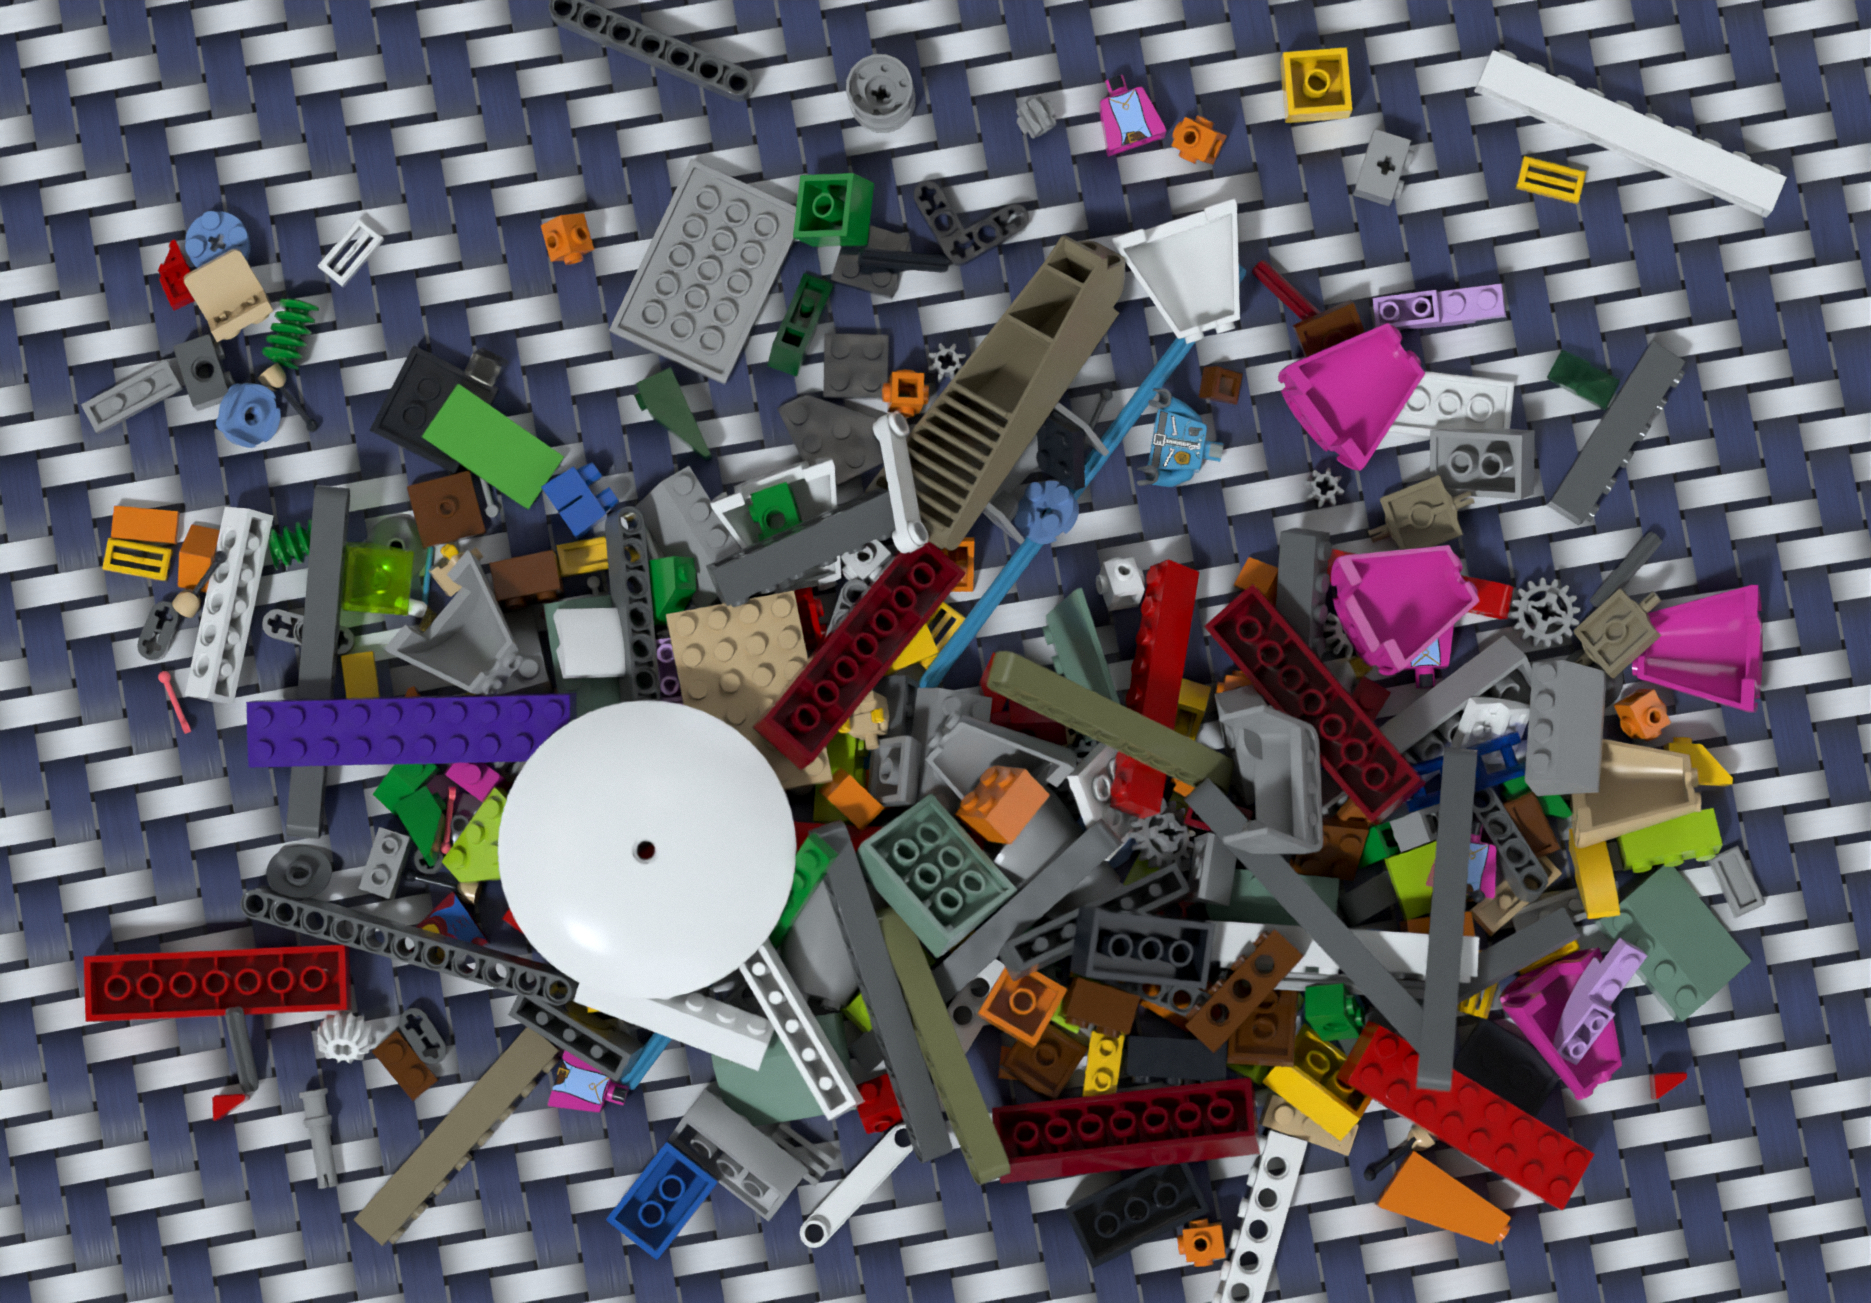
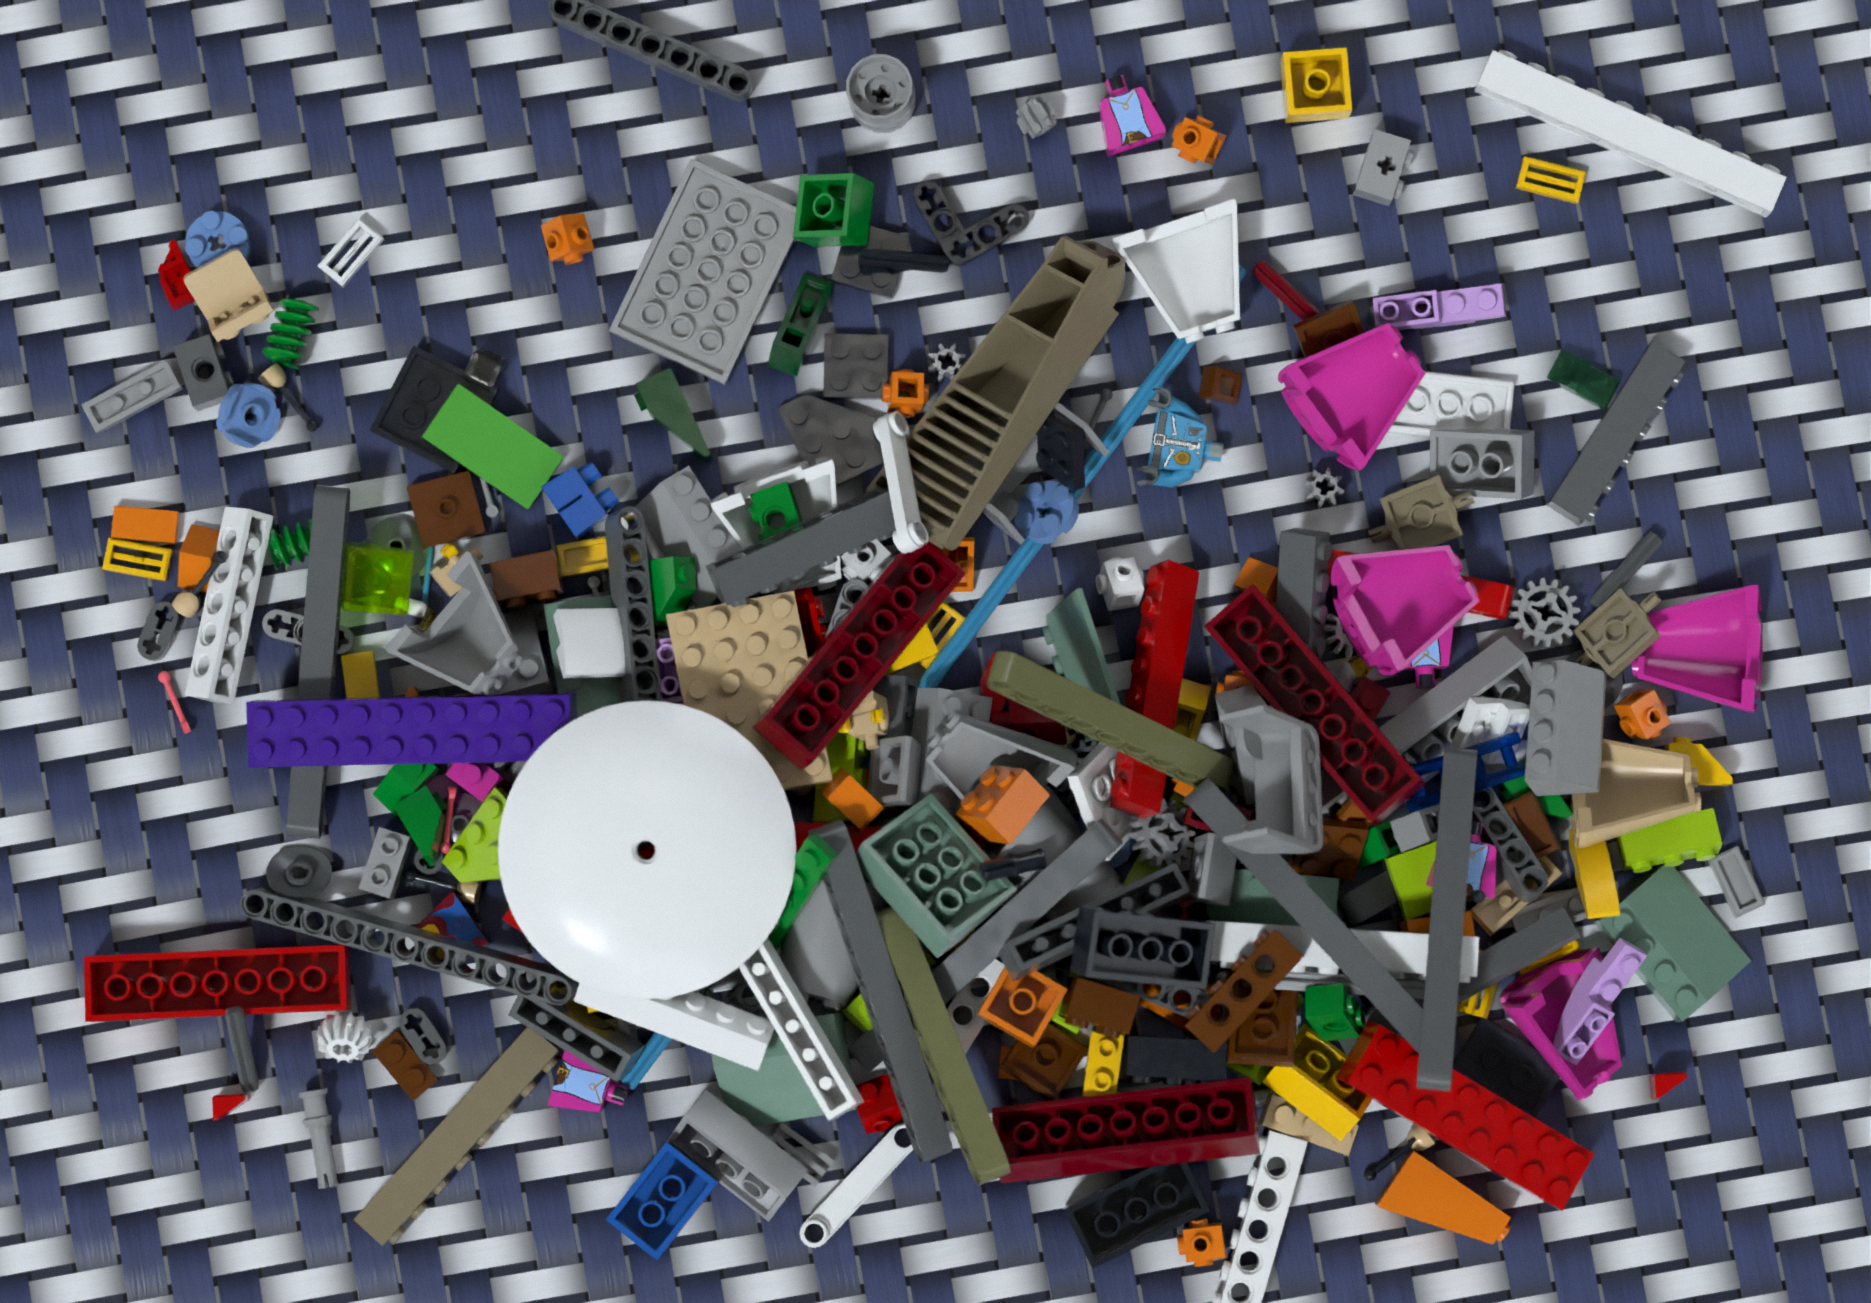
none -> black axle [980,848,1046,881]

